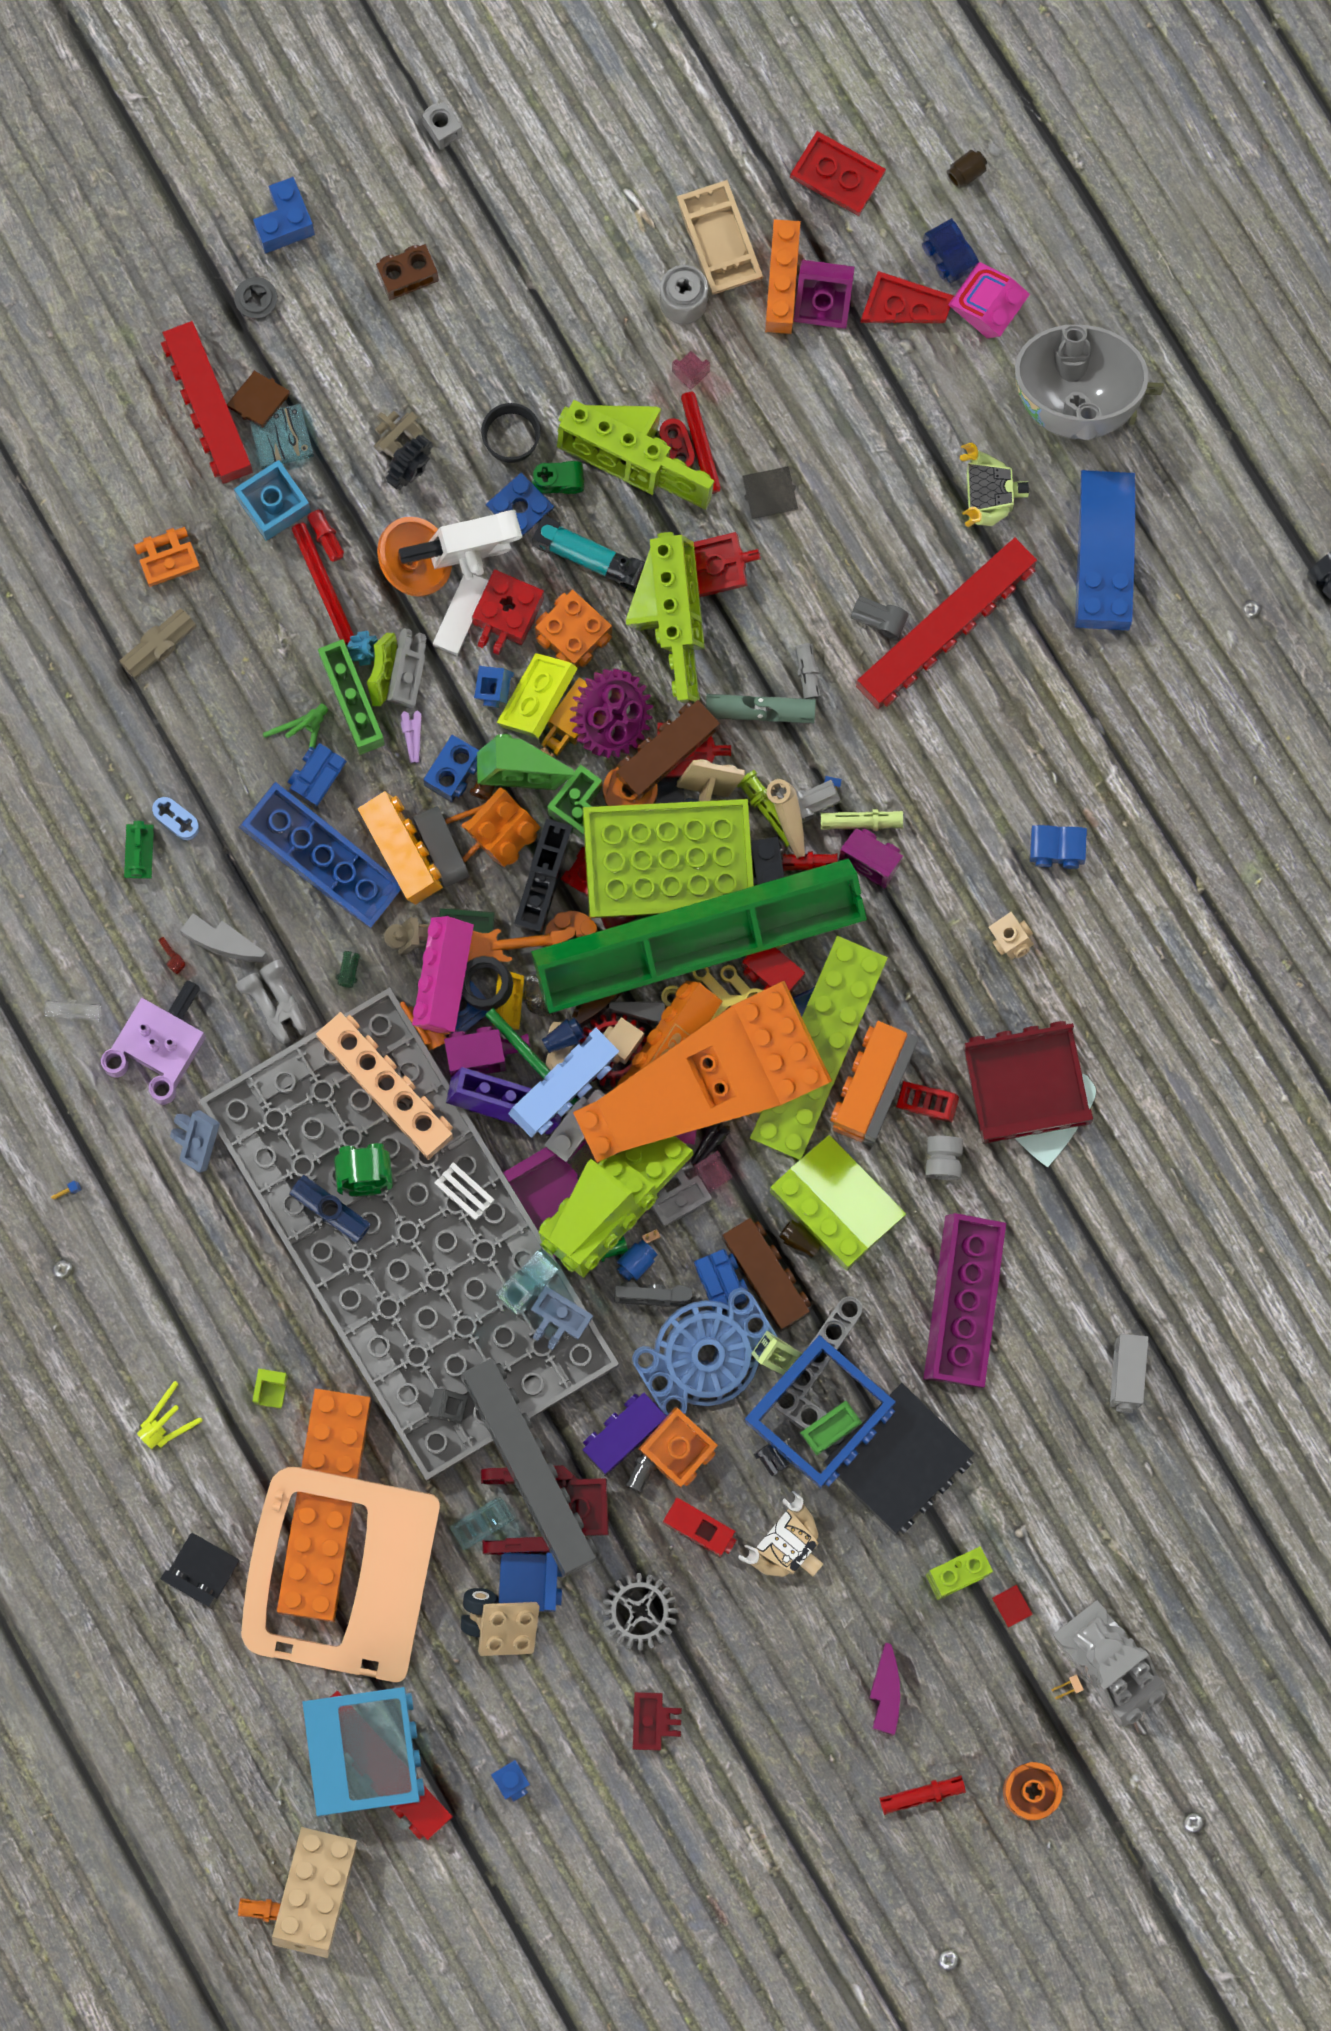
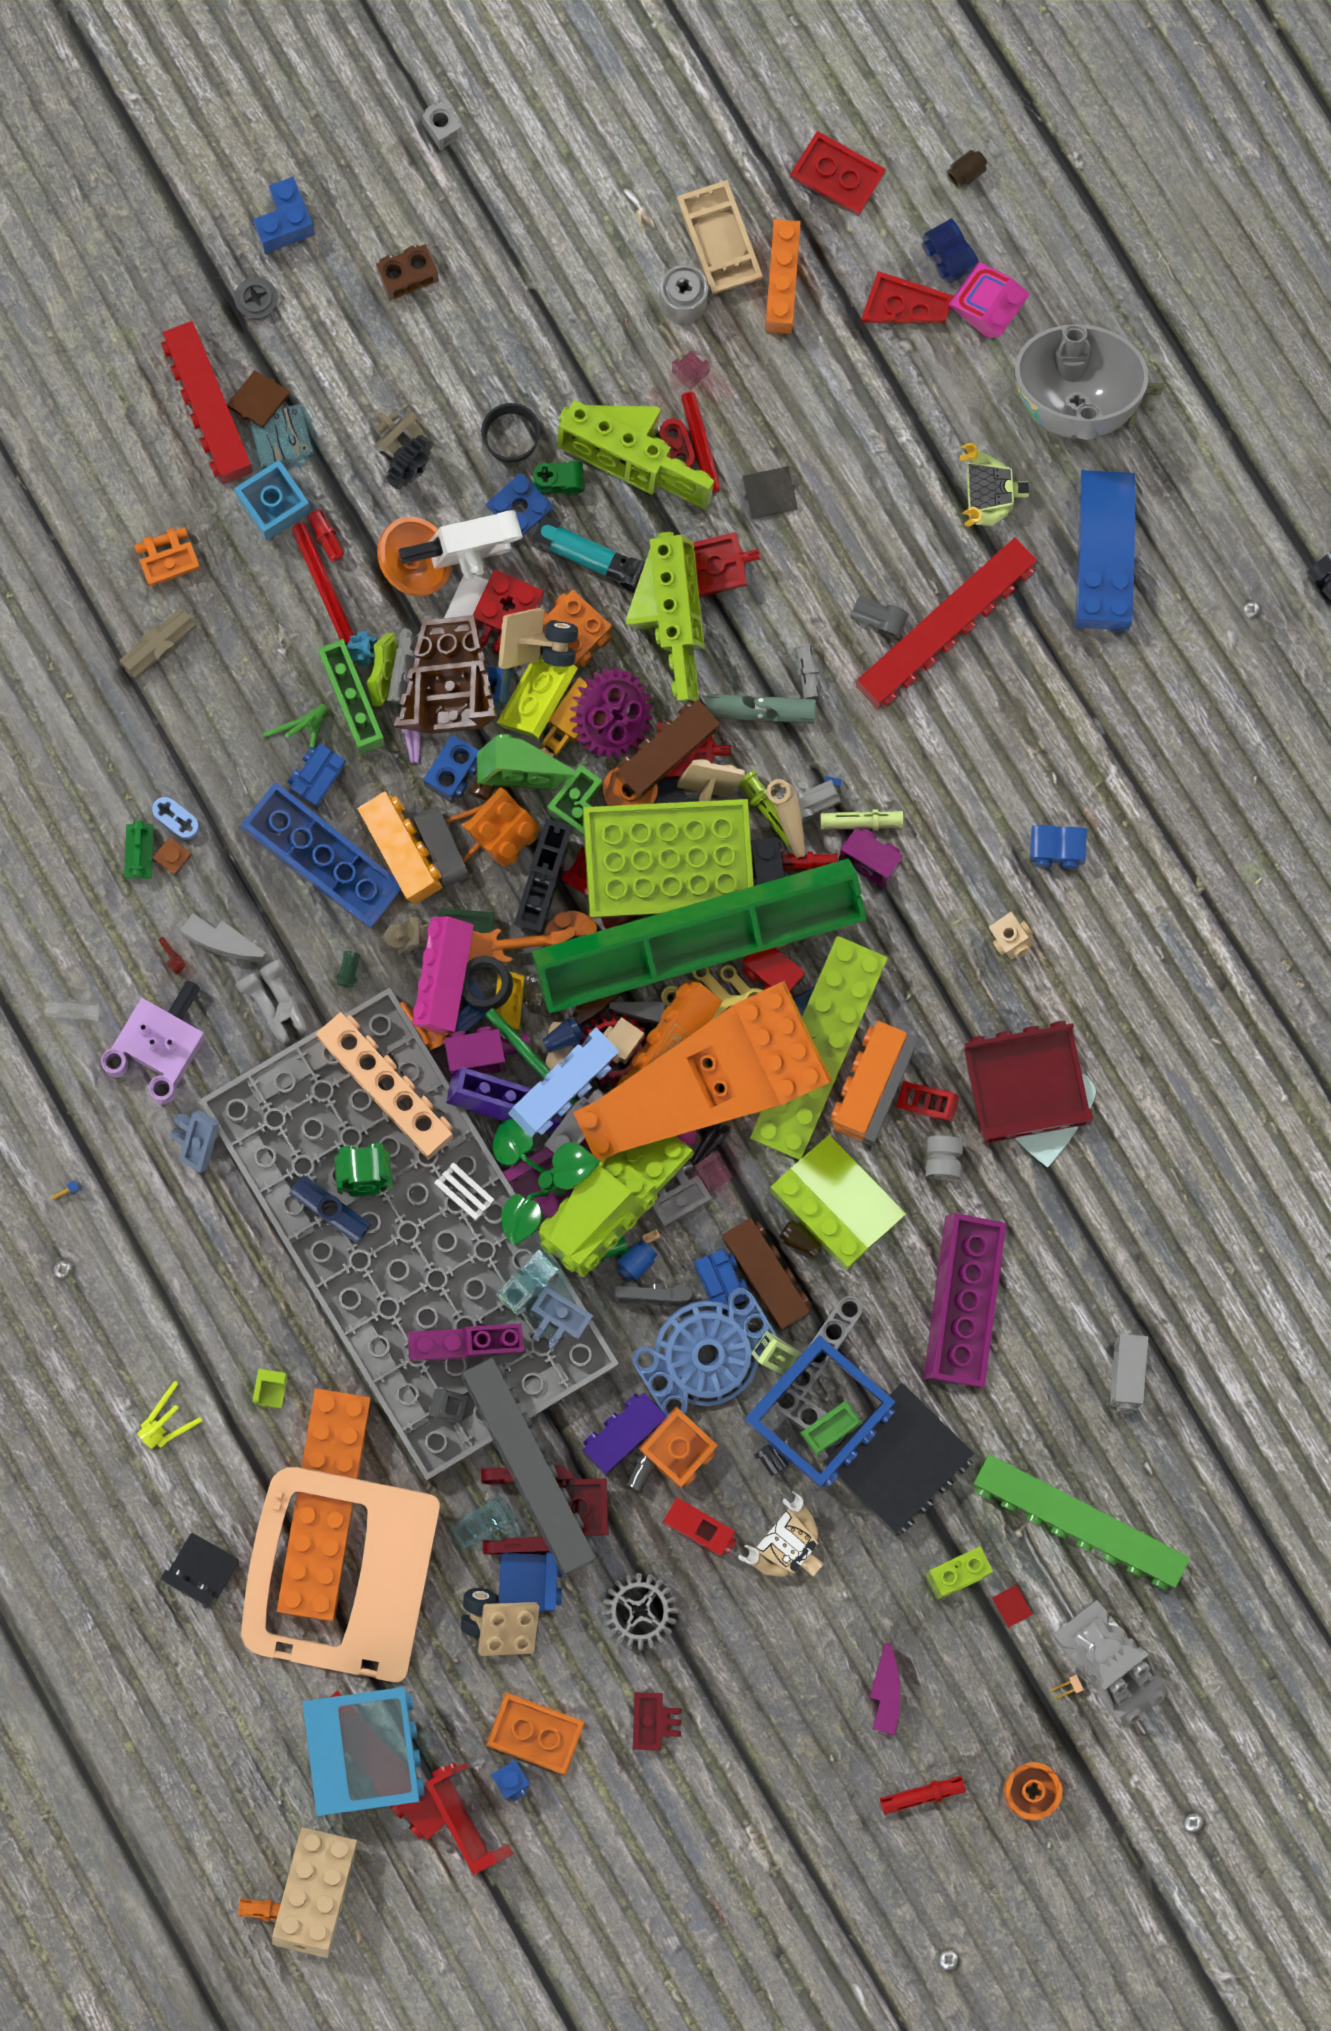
magenta slope [793,260,855,329] -> none
none -> dark orange plate [153,836,192,876]
none -> reddish brown wedge [394,615,496,734]
none -> magenta slope [407,1323,524,1361]
none -> red panel [425,1762,514,1875]
none -> orange tile [486,1692,585,1776]
none -> green plant [493,1119,600,1246]
none -> tan plate [498,608,578,669]
none -> bright green brick [972,1454,1190,1591]

